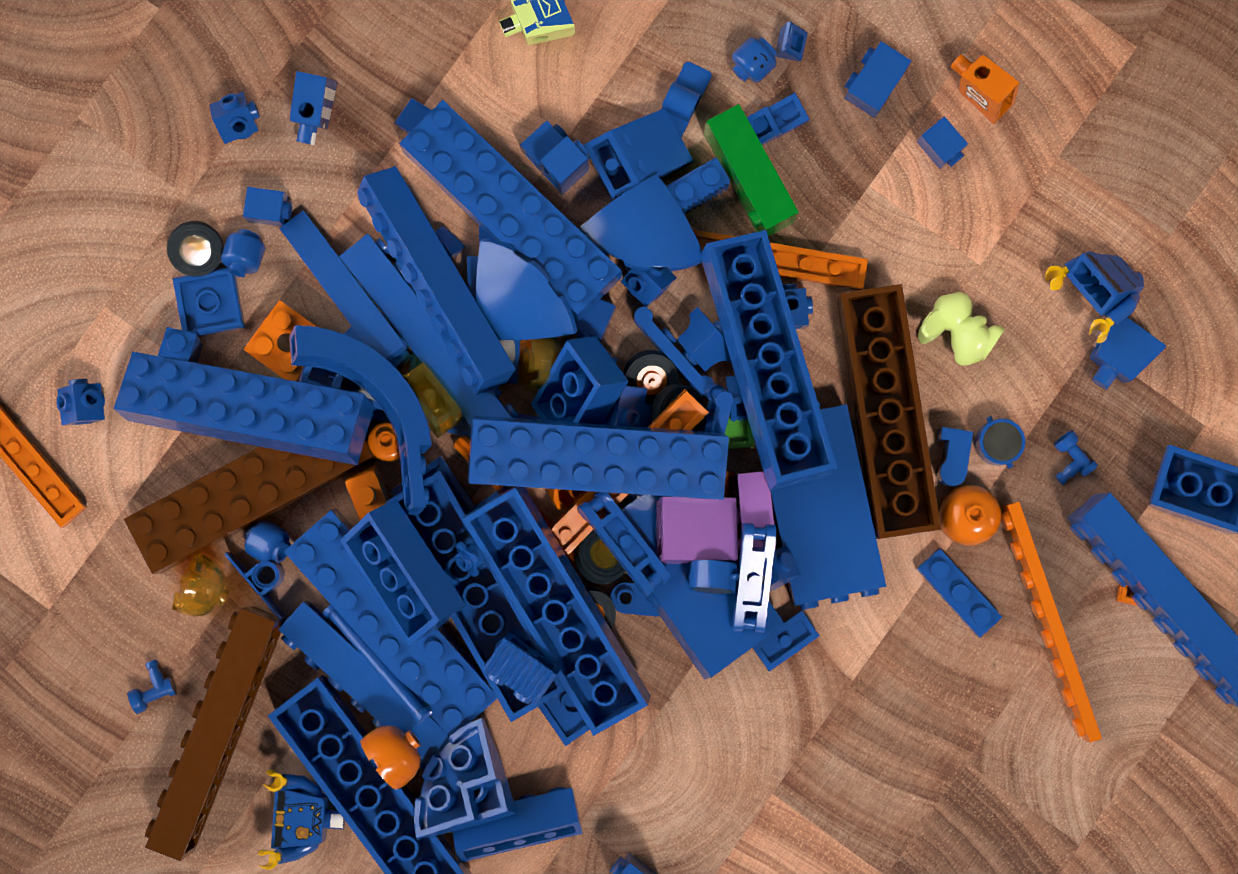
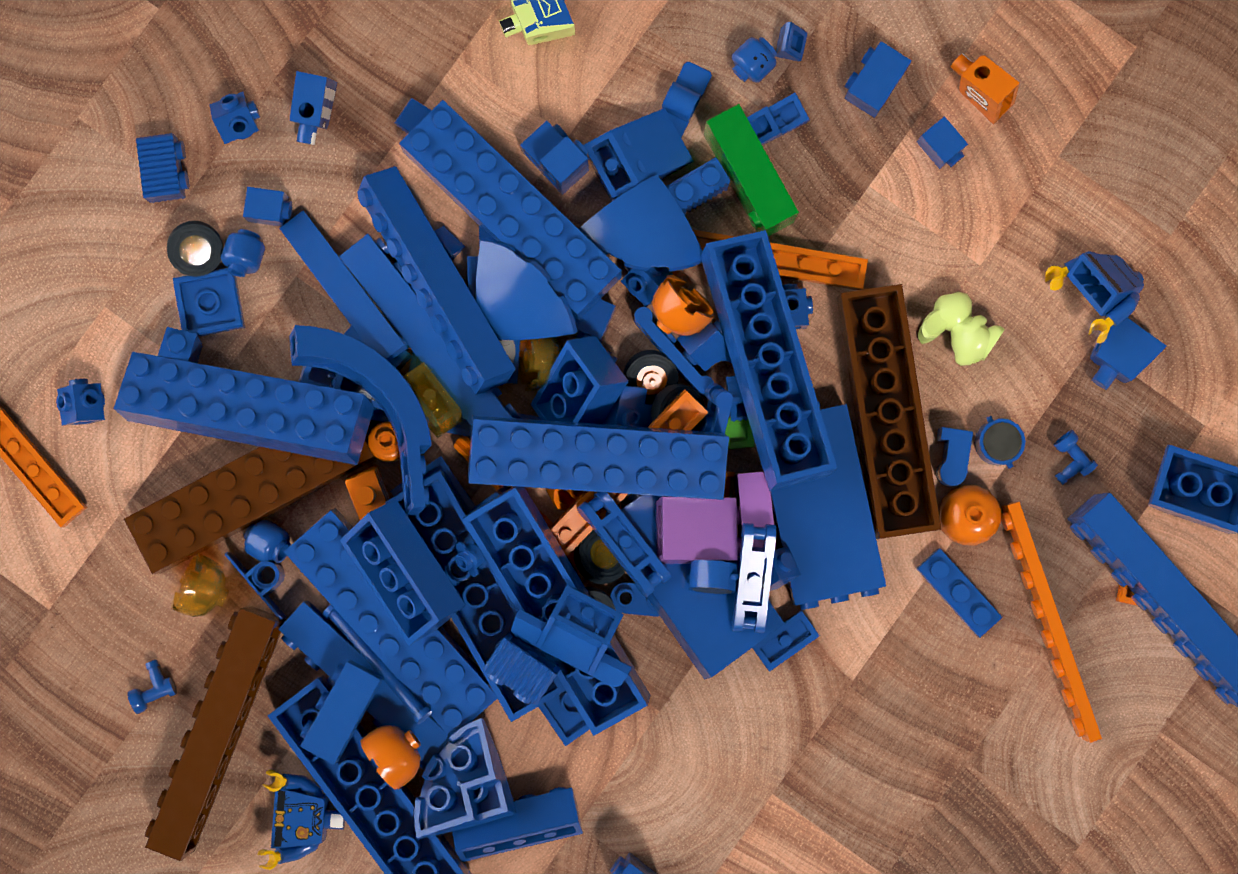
orange piece [243,300,317,382] -> none
none -> blue brick [136,133,190,203]
none -> blue brick [300,660,384,765]
none -> blue plate [511,585,632,687]
none -> orange cylinder [652,275,714,336]

